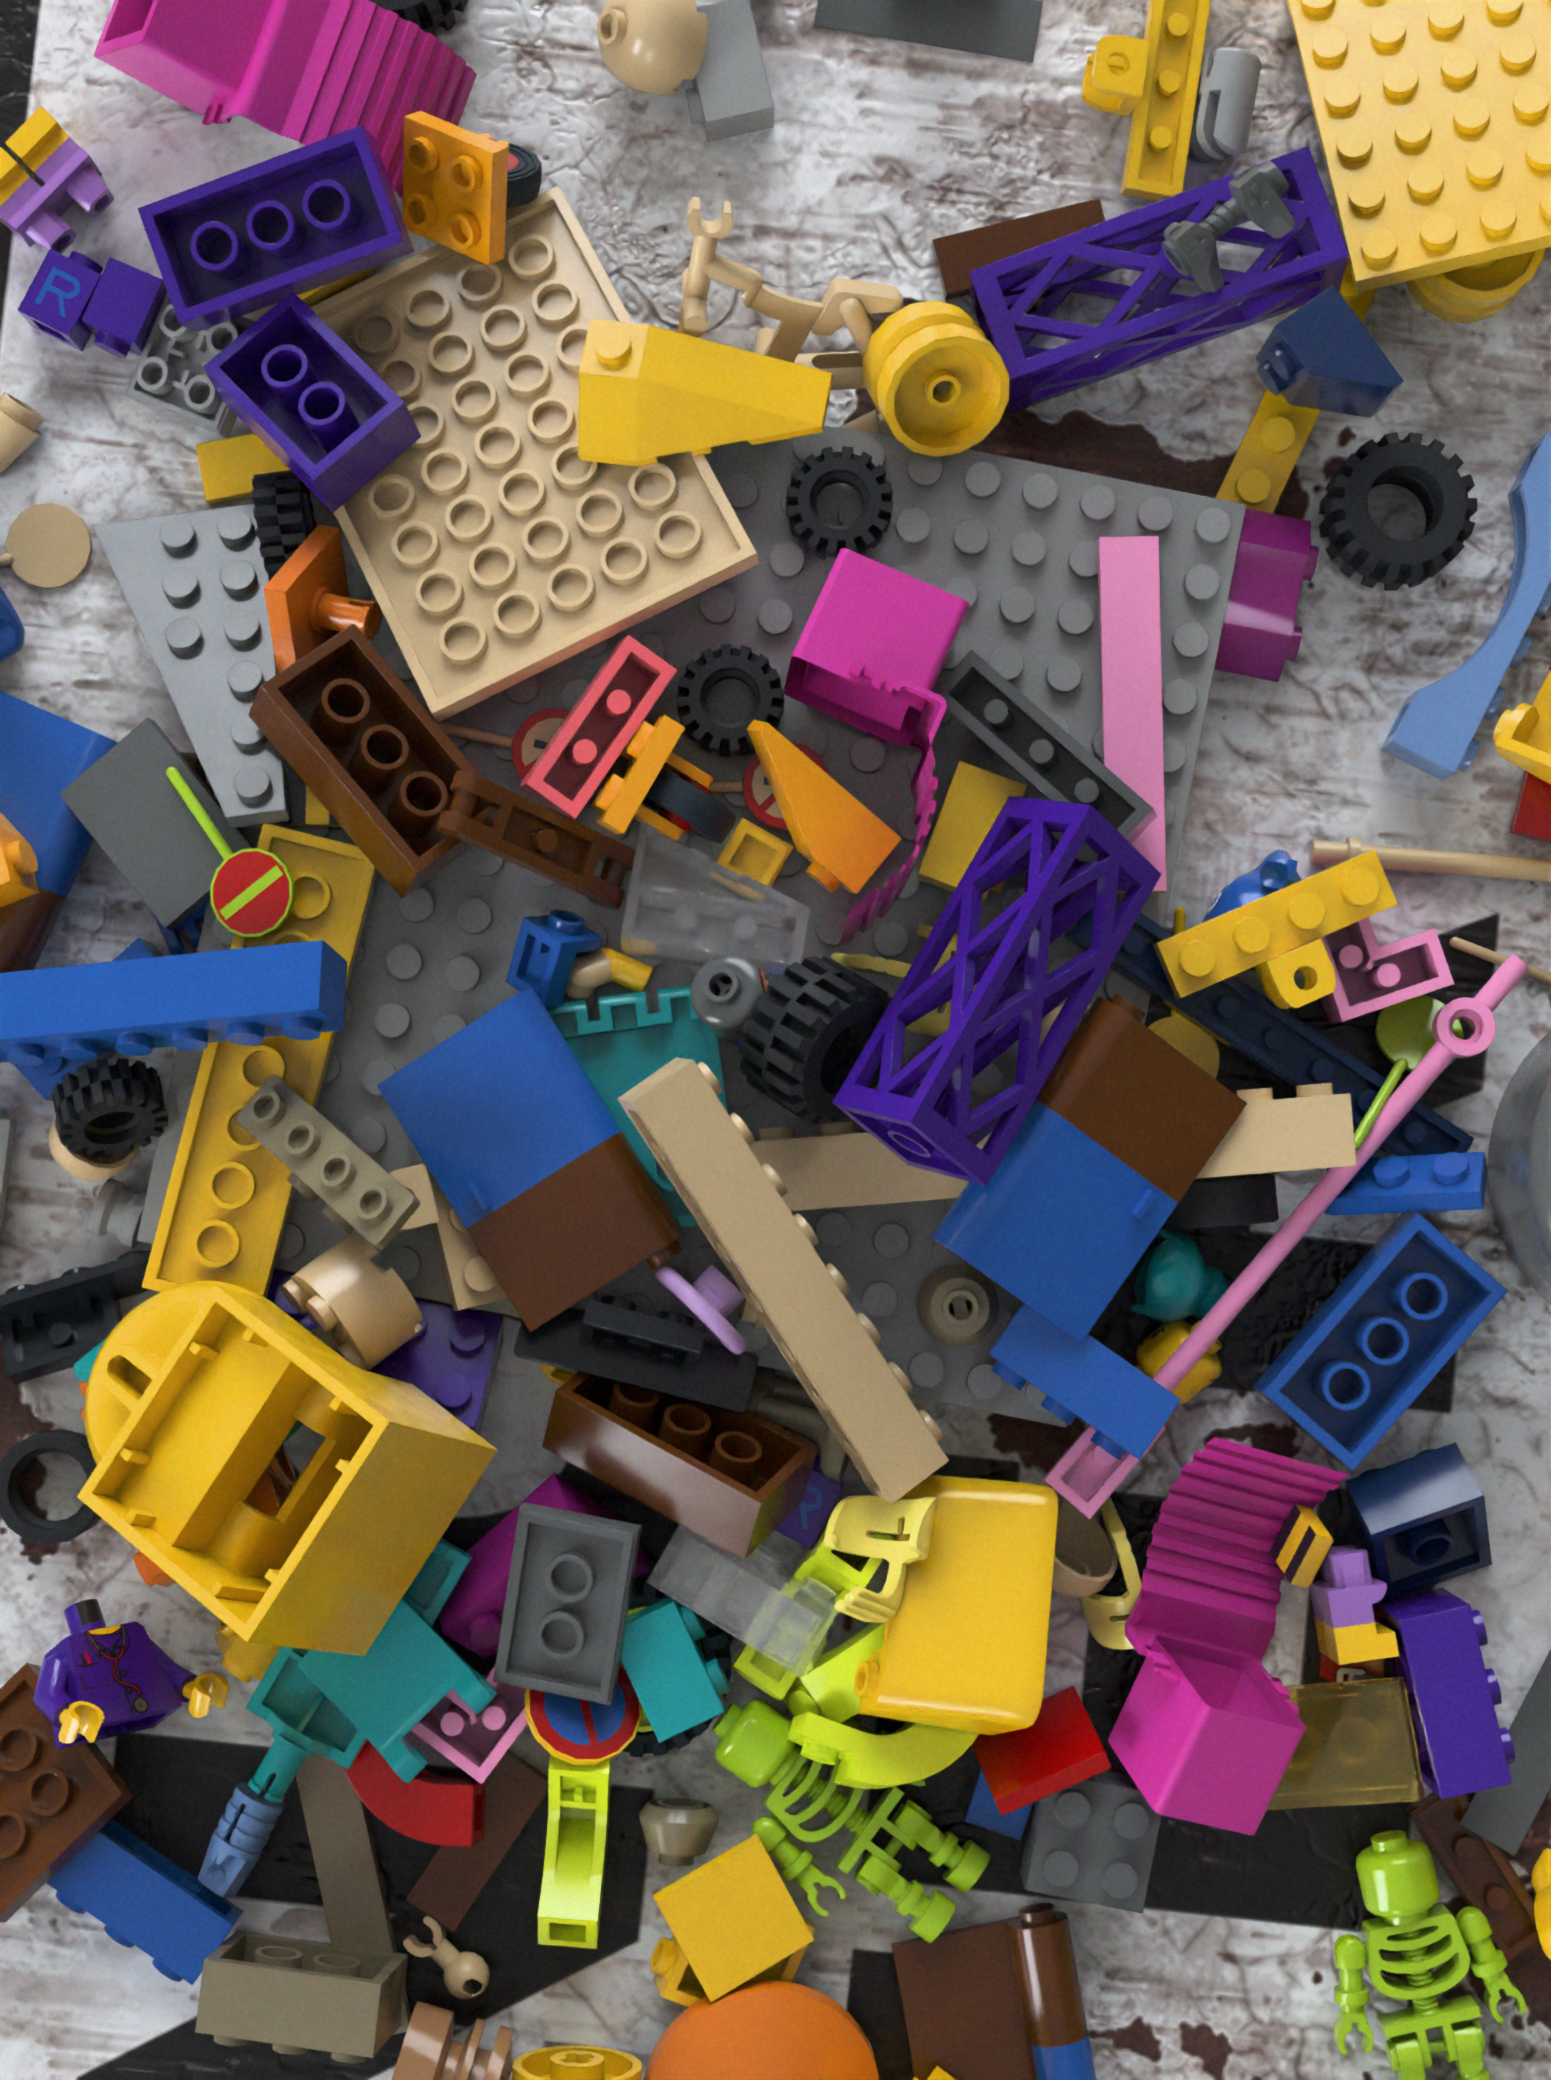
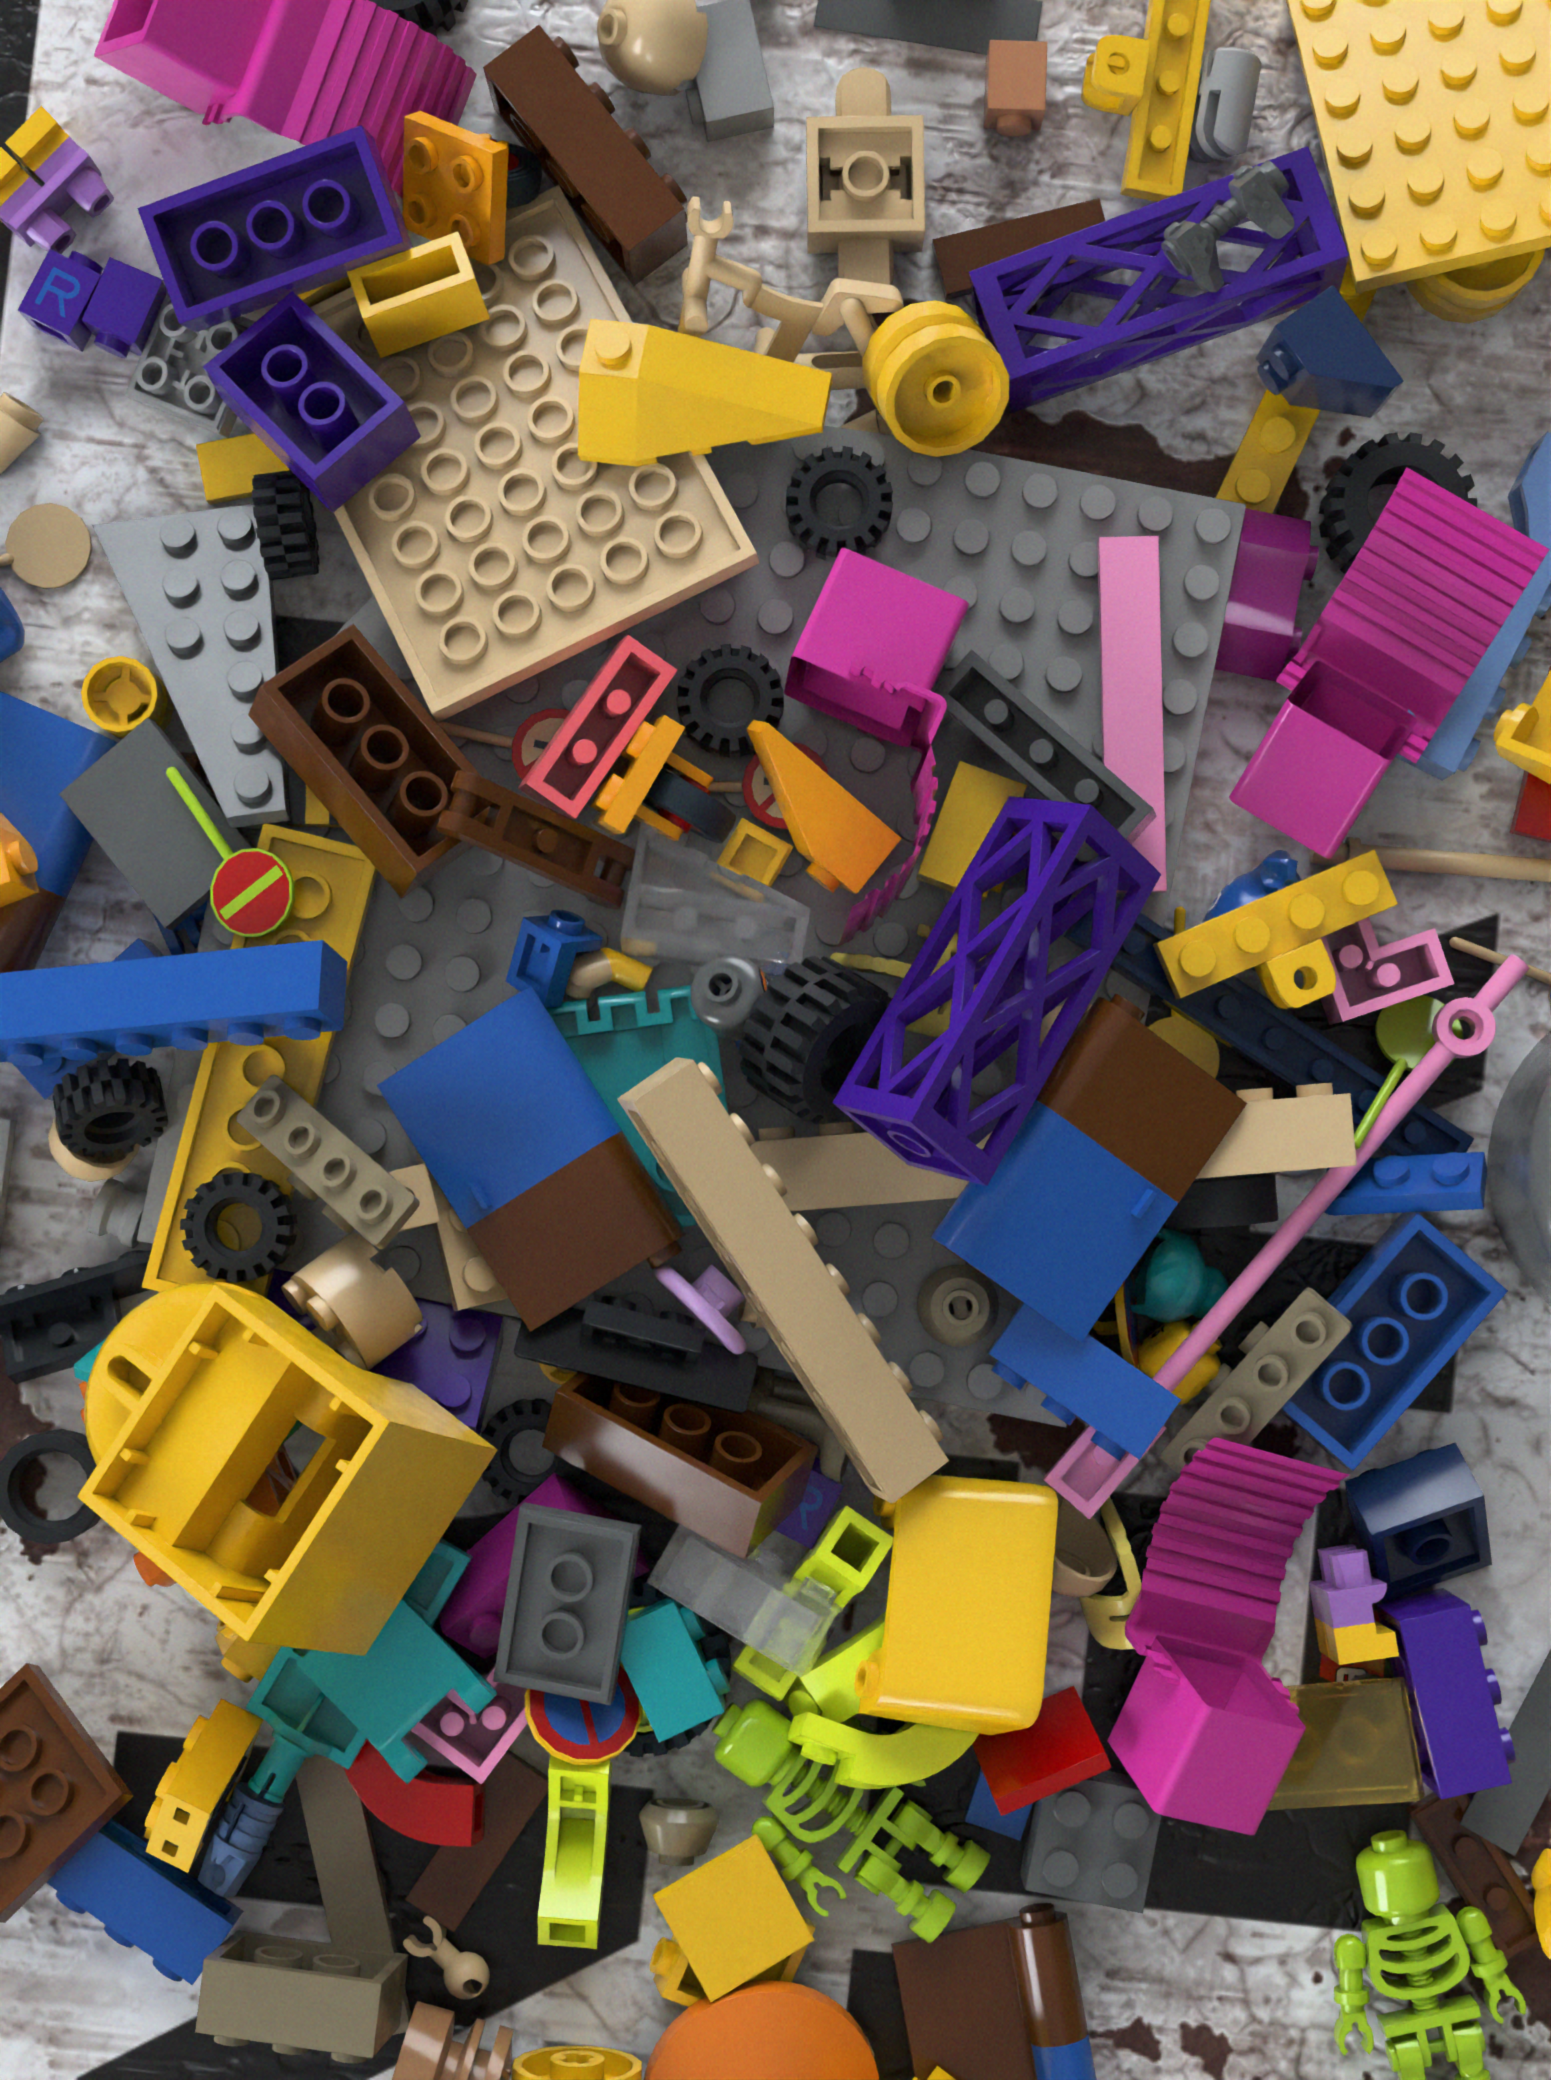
dark purple torso [33,1599,229,1750] -> none
orange tile [264,524,382,674] -> none
light yellow helmet [824,1495,937,1623] -> none
yellow tile [1269,1503,1334,1588] -> none
none -> yellow wheel [81,656,174,740]
none -> yellow piece [143,1698,264,1873]
none -> black tyre [180,1172,298,1283]
none -> yellow piece [347,232,490,358]
none -> black tyre [481,1398,581,1506]
none -> reddish brown brick [483,25,688,286]
none -> tan brick [806,67,925,285]
none -> nougat brick [983,40,1048,137]
none -> piece [1093,1271,1140,1368]
none -> dark tan bracket [1160,1288,1352,1476]
none -> dark pink piece [1229,467,1550,859]

